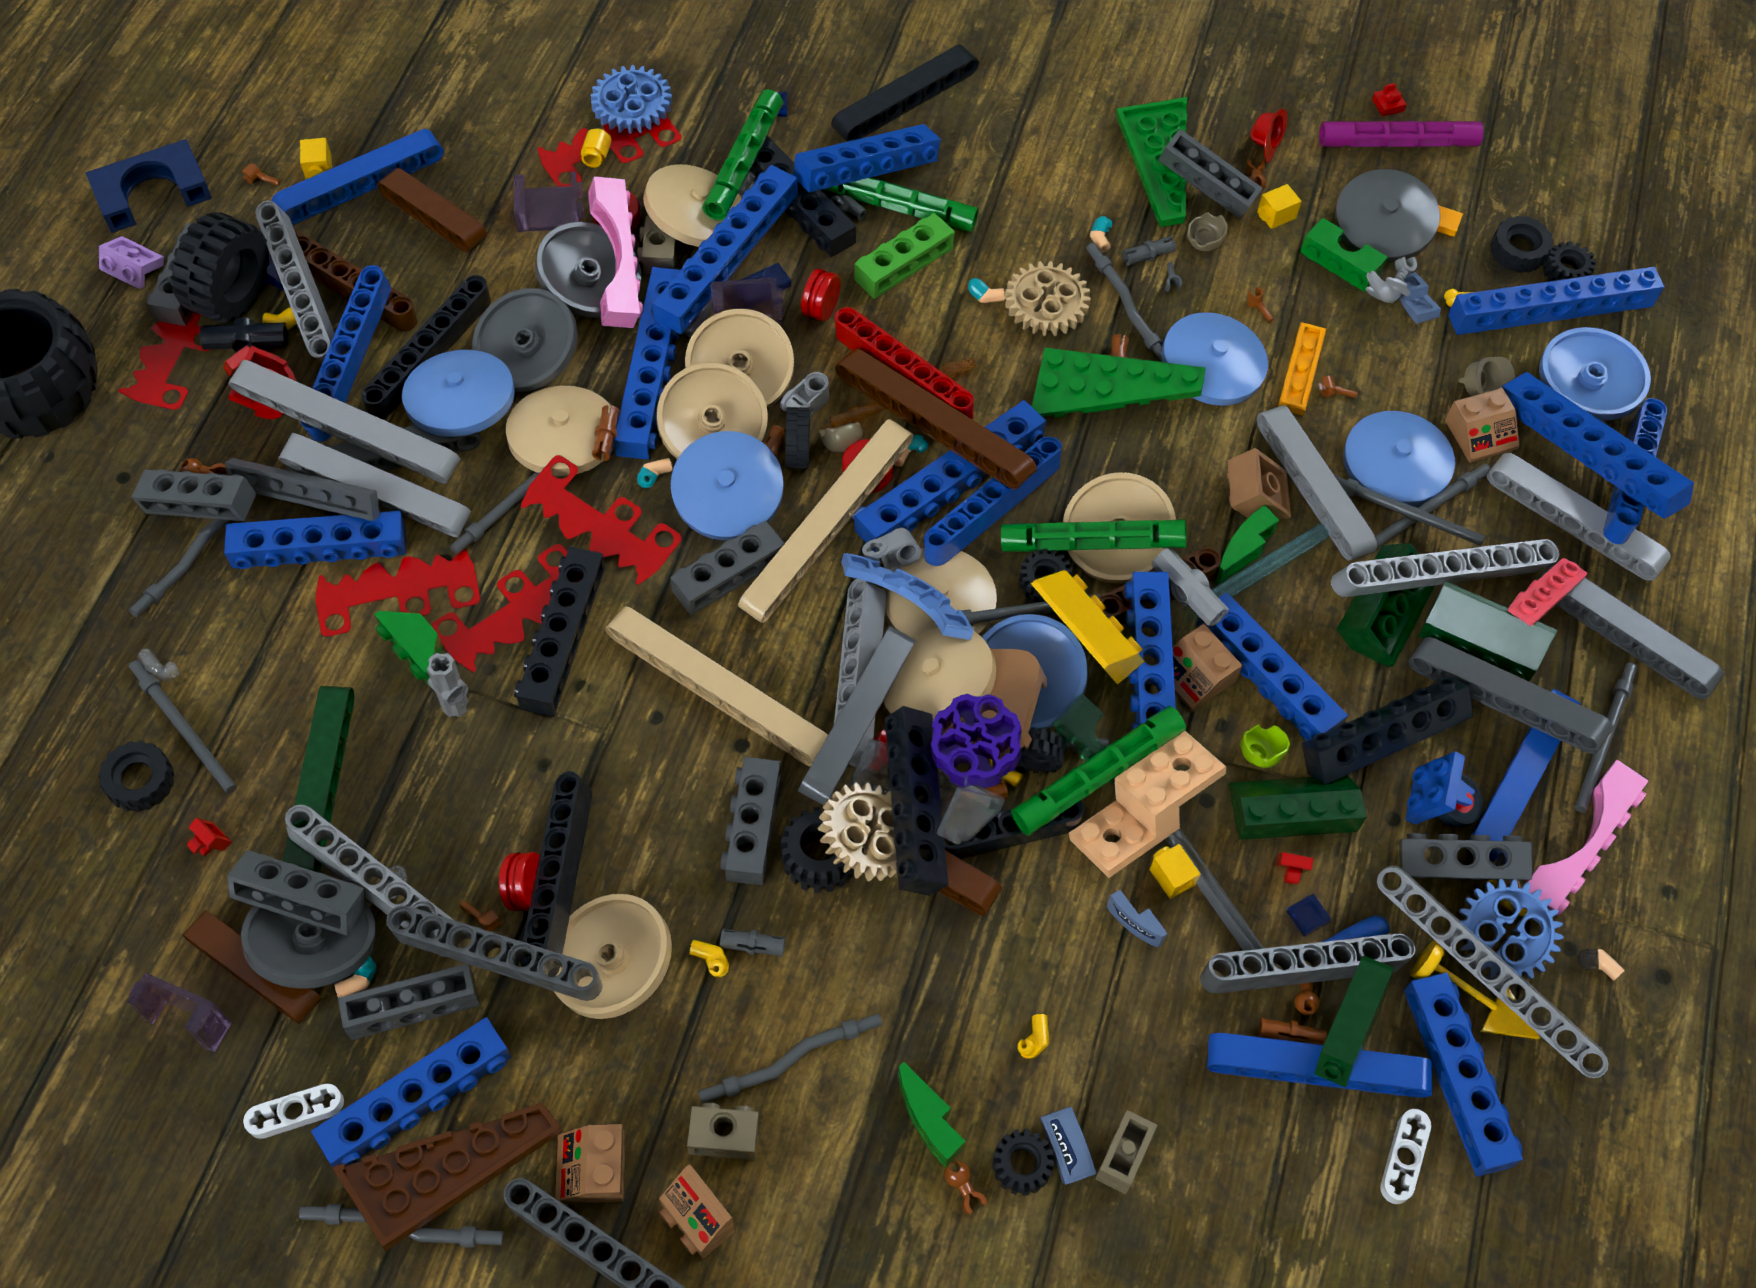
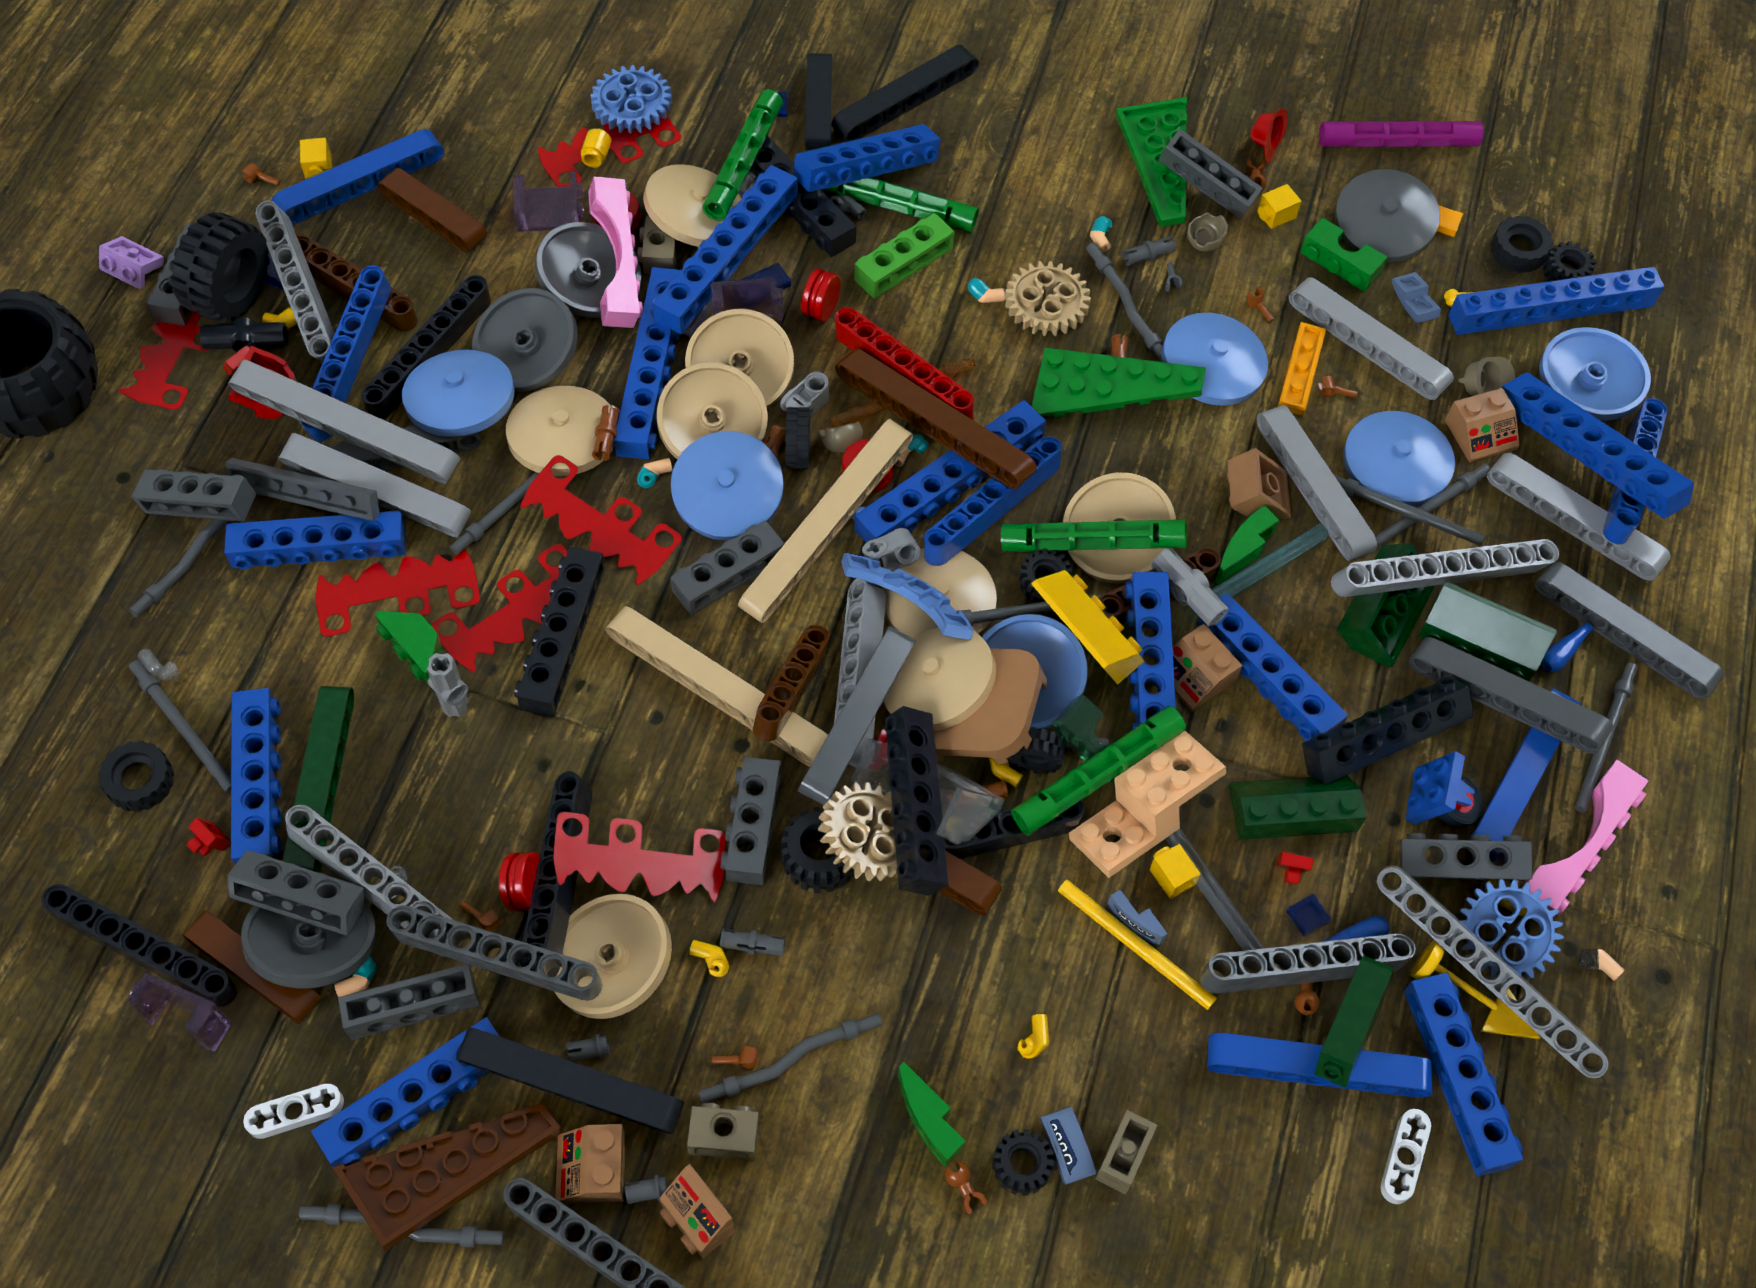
dark blue arch [85,139,212,233] -> none
dark orange arm [180,458,227,474] -> none
dark purple connector [931,694,1021,788] -> none
lime hair [1240,724,1290,768] -> none
dark orange pin [1258,1017,1327,1045] -> none
light grey piece [1366,257,1417,303] -> none
red tile [1372,83,1407,117] -> none
coral bracket [1508,558,1587,626] -> none
none -> black beam [41,884,237,1007]
none -> blue brick [231,688,282,865]
none -> black beam [456,1027,685,1135]
none -> piece [553,812,725,902]
none -> dark grey pin [567,1033,610,1063]
none -> dark grey pin [625,1174,668,1205]
none -> dark orange hand [712,1046,759,1070]
none -> reddish brown beam [753,625,830,742]
none -> black beam [805,53,832,150]
none -> yellow piece [1058,879,1217,1010]
none -> light grey beam [1289,277,1454,400]
none -> blue piece [1541,623,1593,673]

